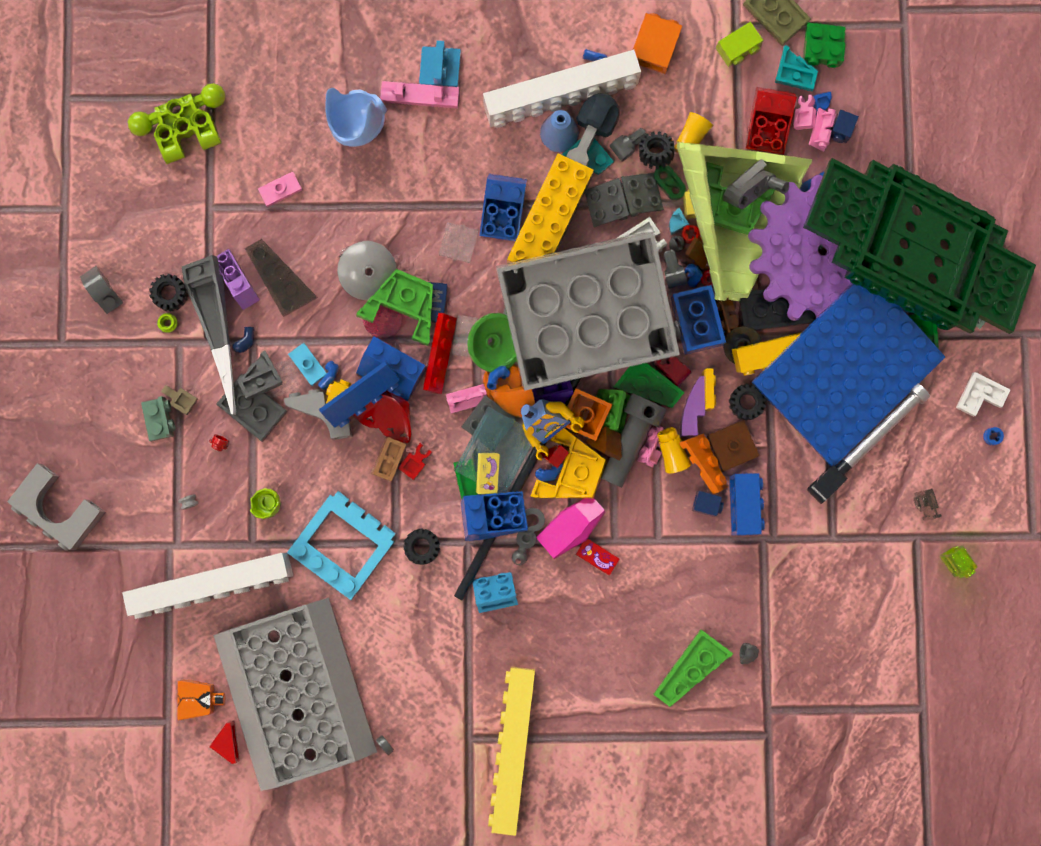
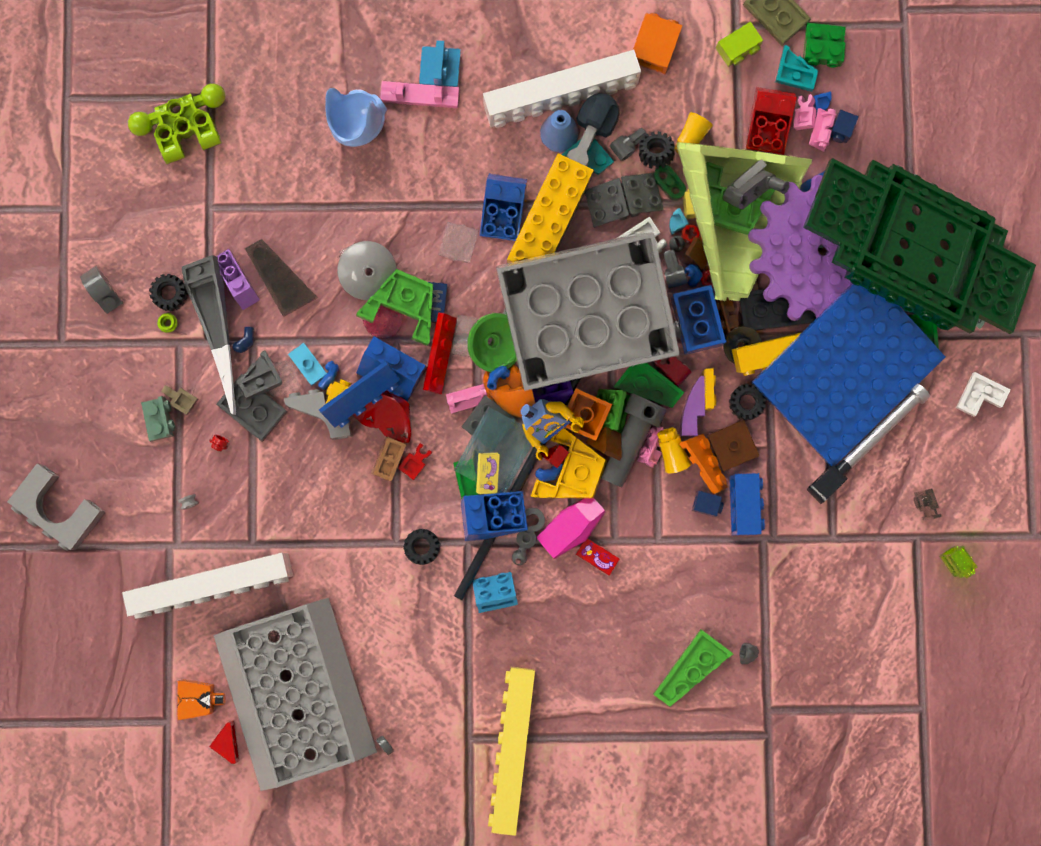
lime hair [250,488,281,519] -> none
bright pink plate [258,172,302,207] -> none
medium azure hinge [287,491,396,600] -> none
blue arm [582,49,607,61] -> none
blue bush [983,427,1004,446] -> none

